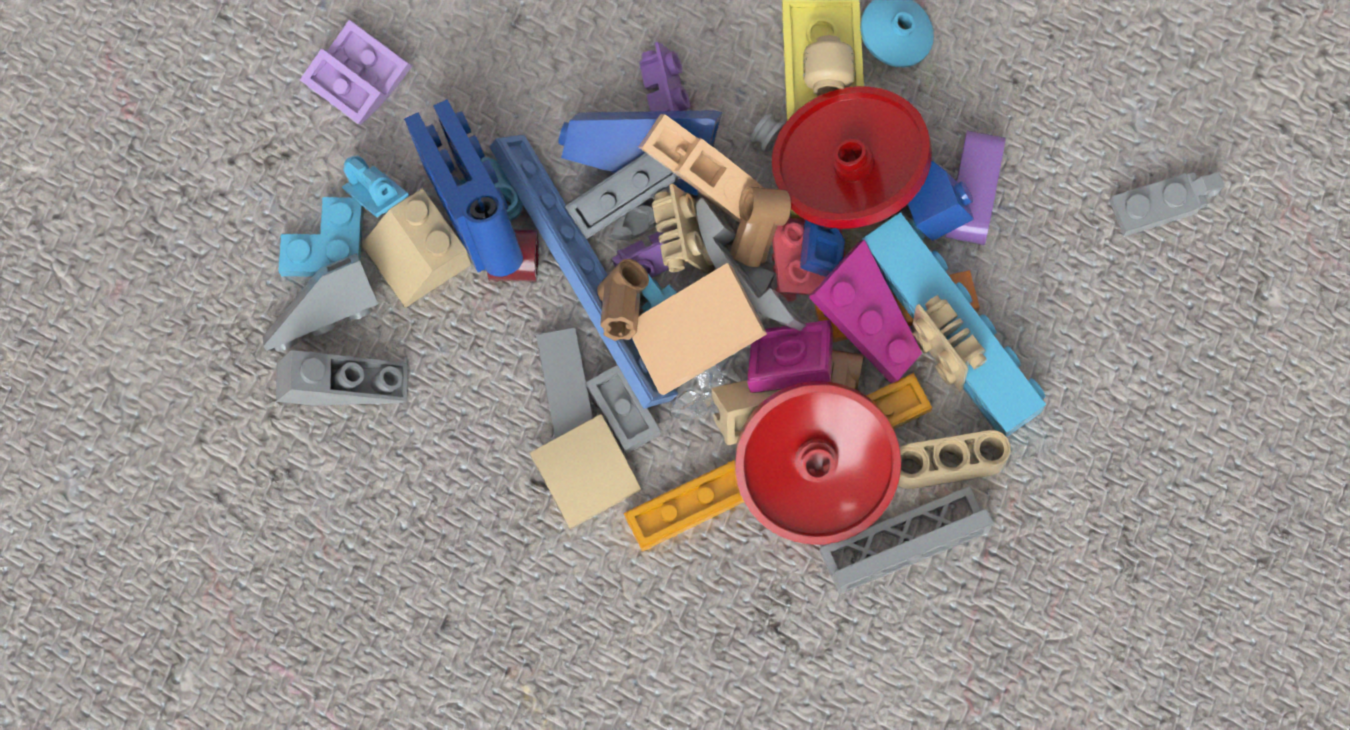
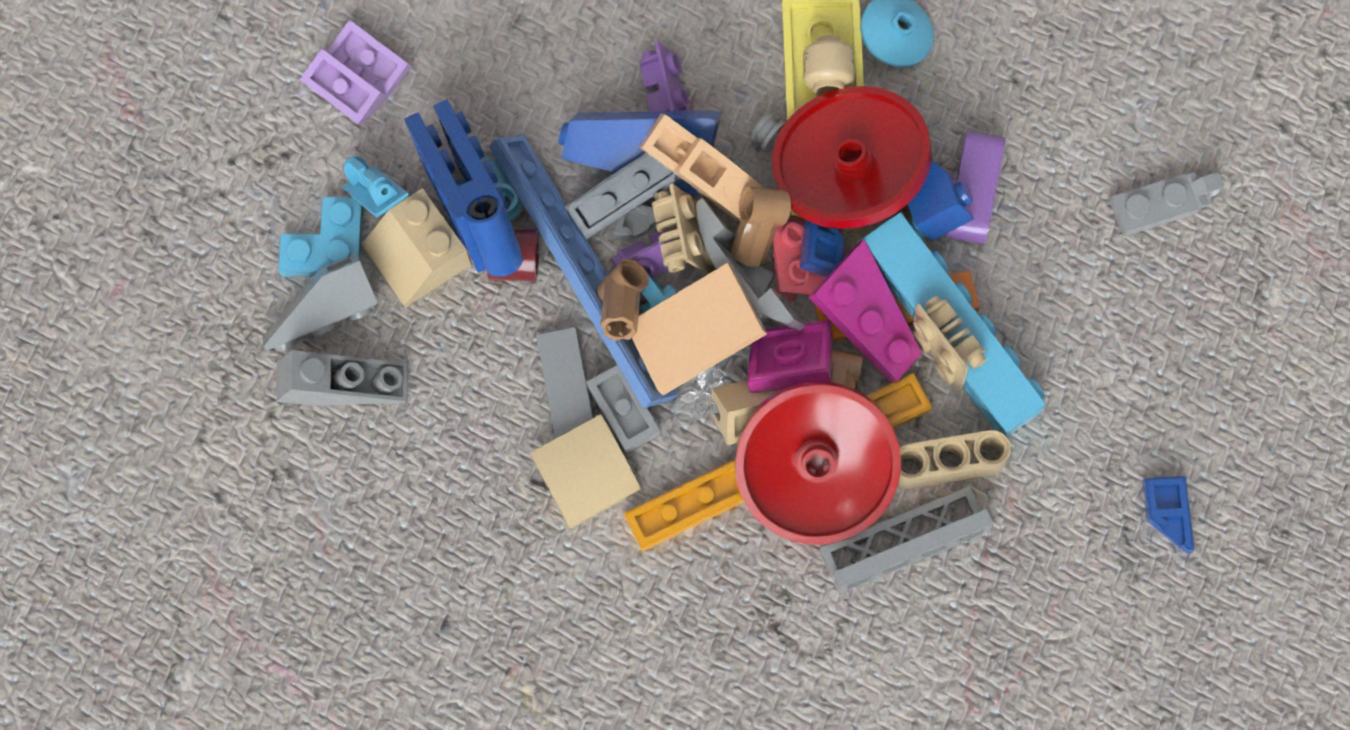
none -> blue tile [1142,476,1195,553]

